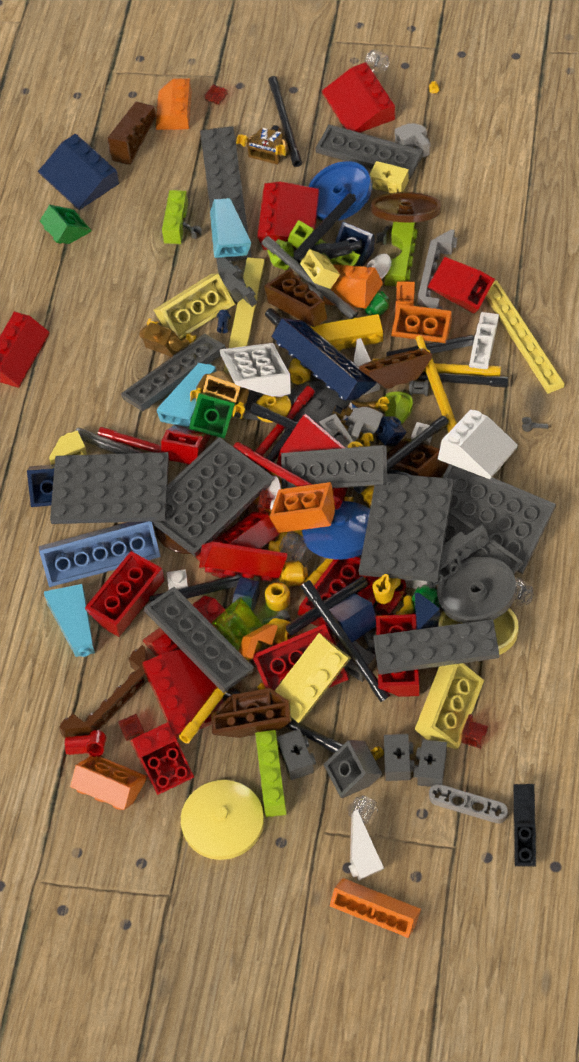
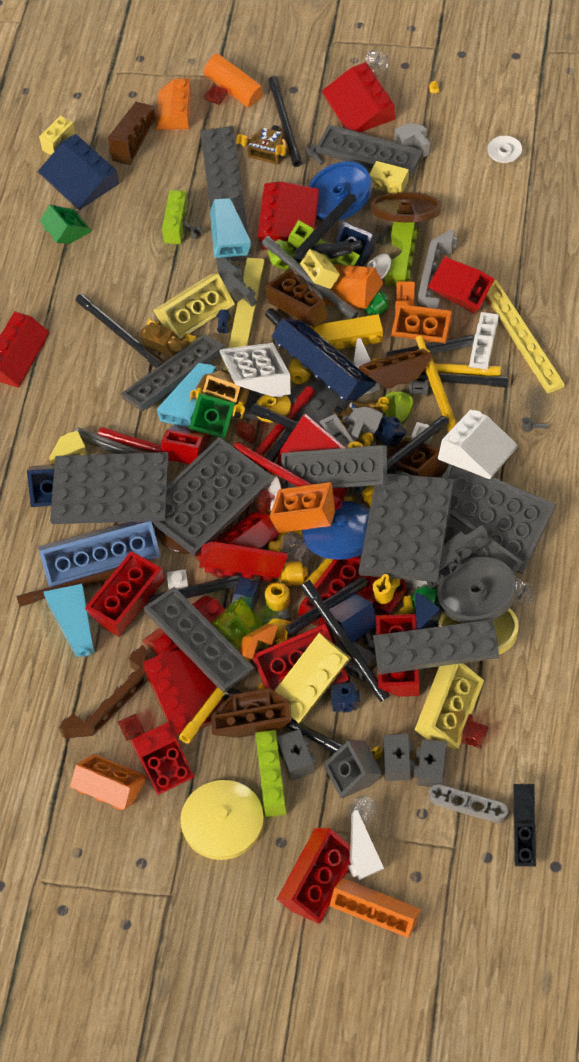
red piece [64,730,107,757] -> none
none -> reddish brown piece [16,557,147,607]
none -> light yellow brick [39,116,75,155]
none -> black piece [75,293,165,368]
none -> orange brick [204,53,263,108]
none -> clear red plate [236,420,257,444]
none -> red slope [277,828,351,924]
none -> dark grey hand [305,143,323,165]
none -> dark blue brick [330,682,360,713]
none -> white dish [488,136,522,163]

